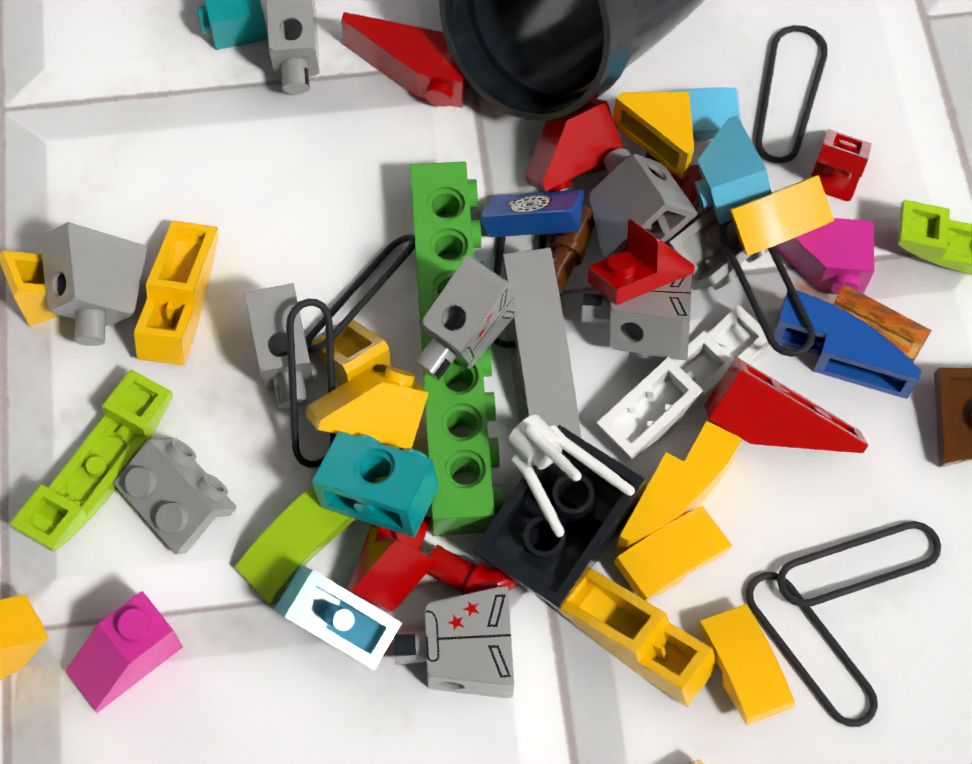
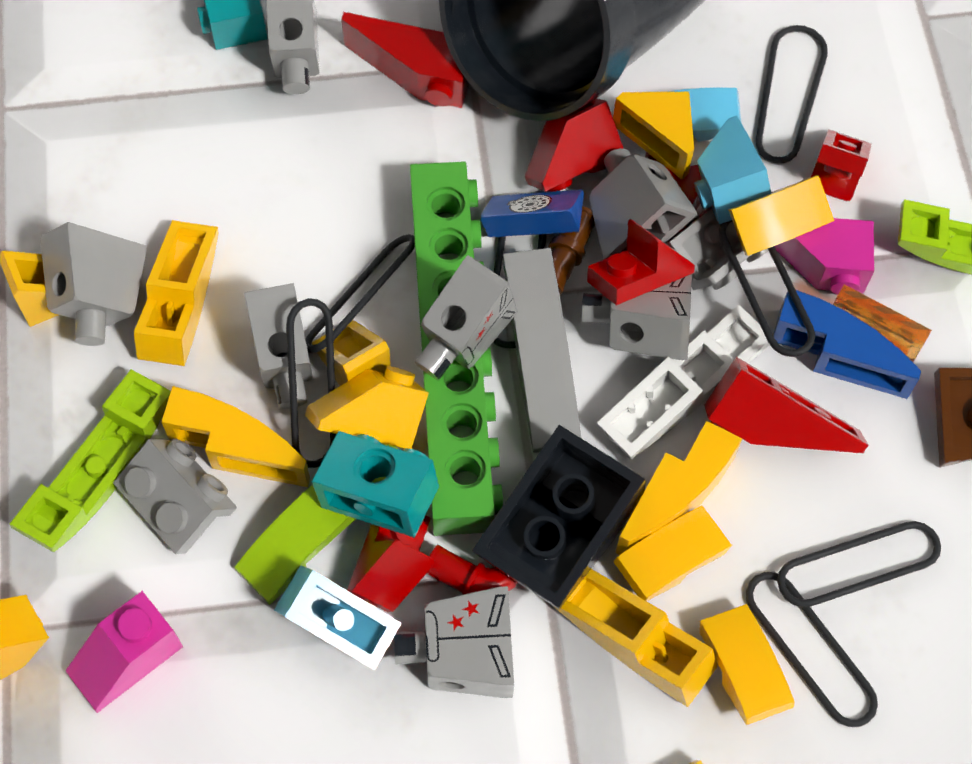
white plant [508,414,635,537] -> none
none -> yellow slope [162,386,311,488]

